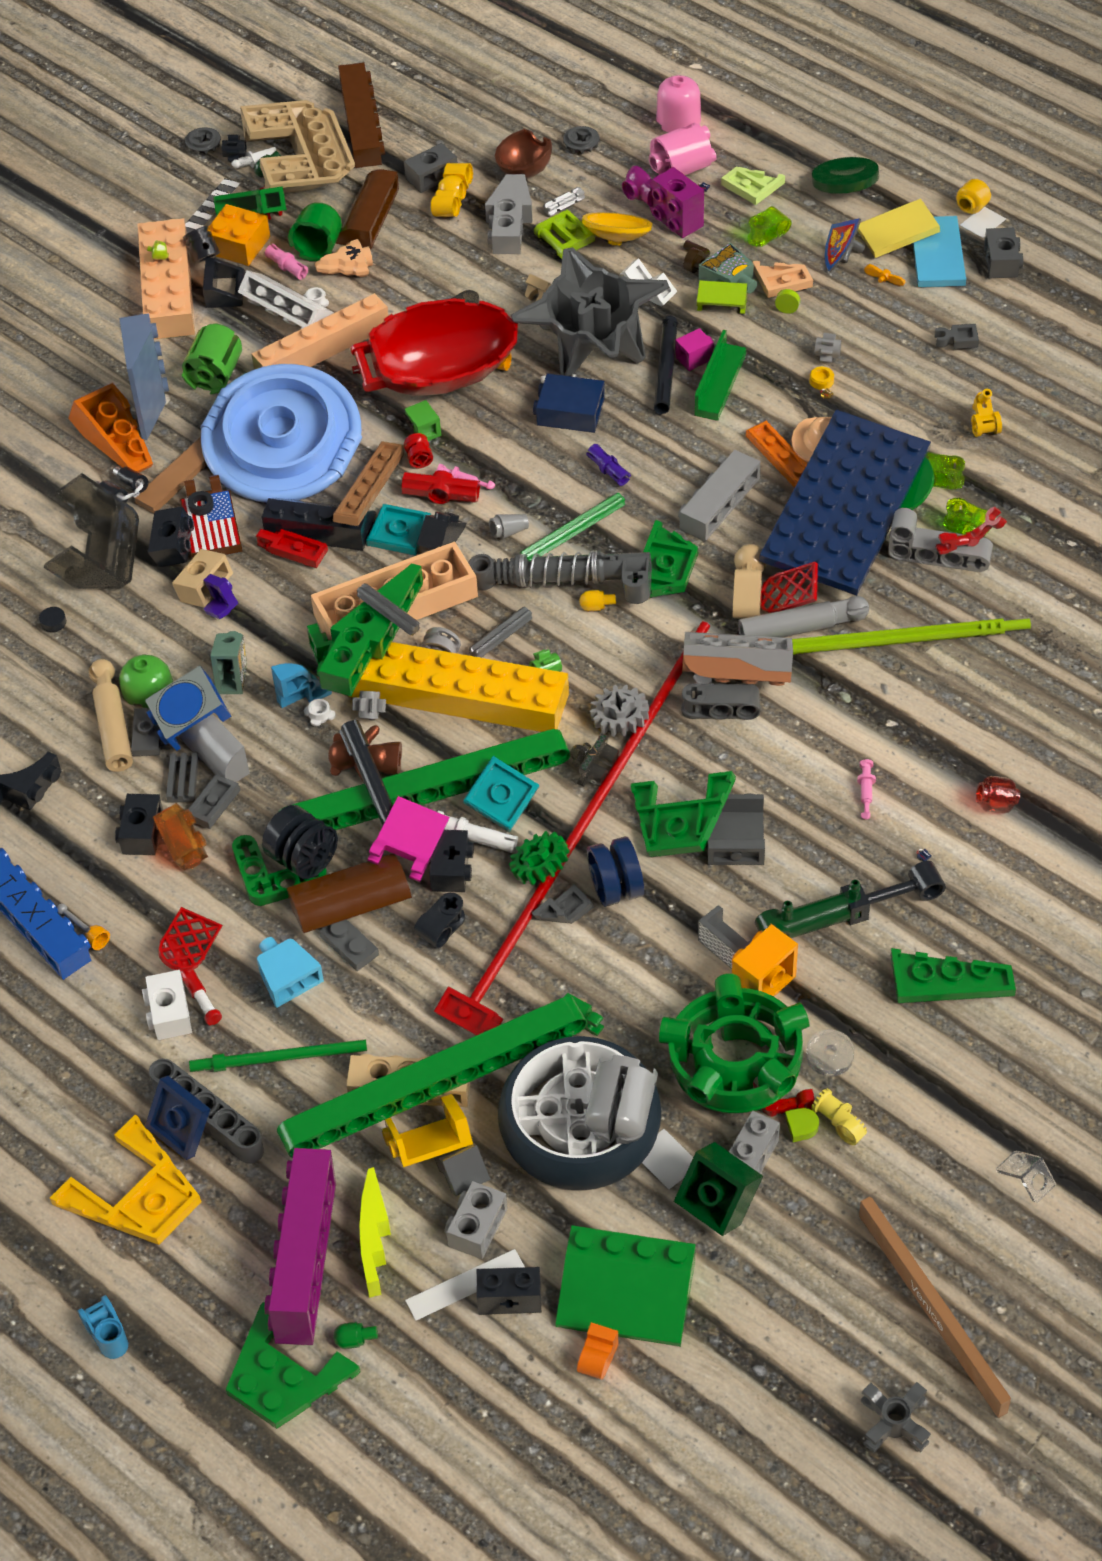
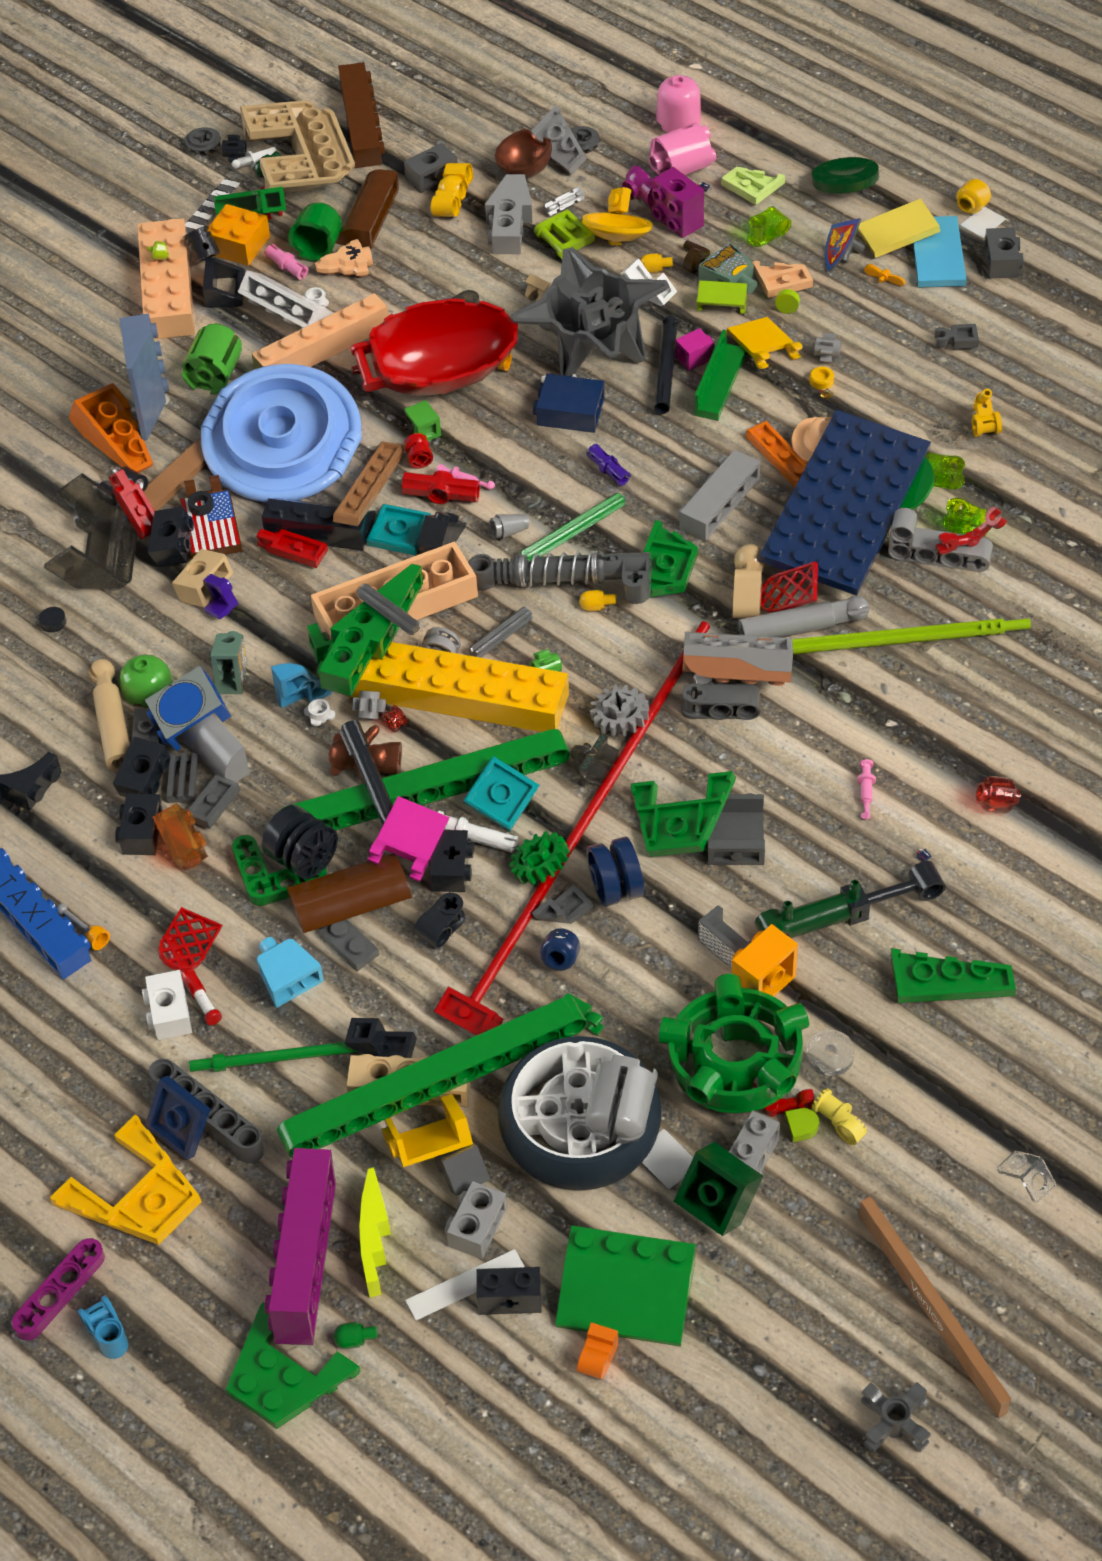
none -> magenta beam [12,1238,105,1341]
none -> red hinge [108,469,155,540]
none -> black brick [113,736,170,797]
none -> black slope [344,1018,417,1058]
none -> clear red bush [382,705,408,733]
none -> light grey wing [531,105,587,175]
none -> dark blue head [540,928,580,971]
none -> dark grey plate [581,297,625,332]
none -> yellow plate [608,187,631,214]
none -> yellow cylinder [640,253,673,273]
none -> yellow flag [727,317,802,369]

